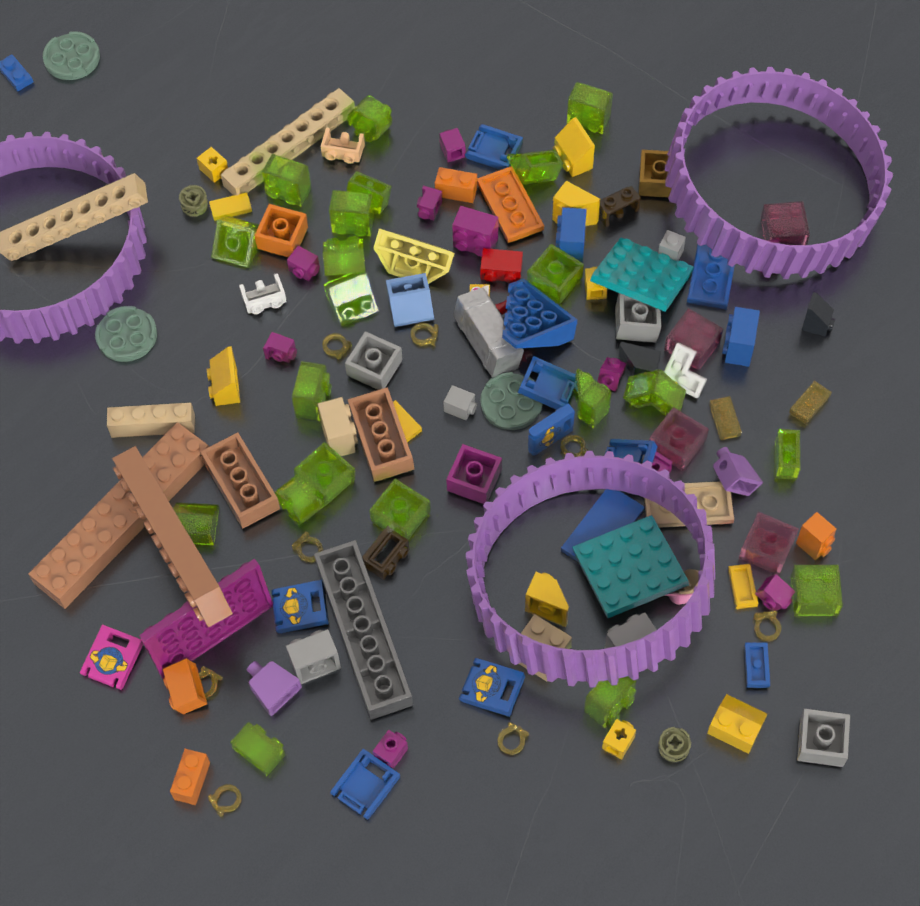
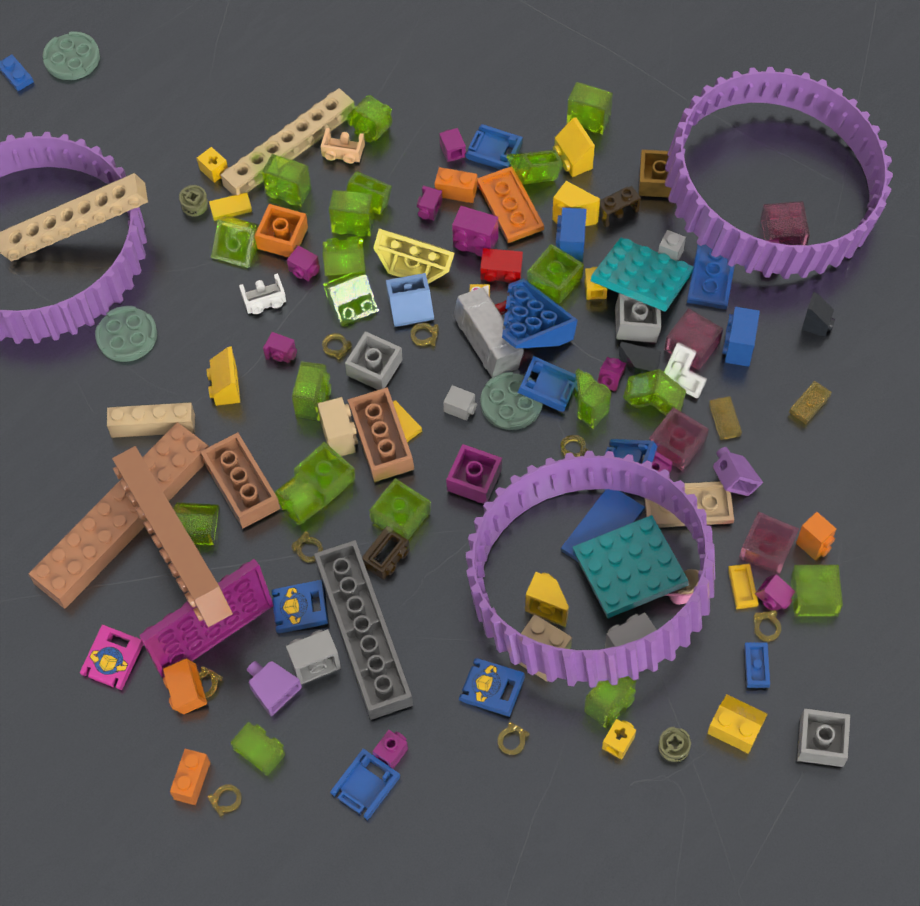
blue container [528,403,575,455] -> none
clear neon green brick [775,429,800,480] -> none

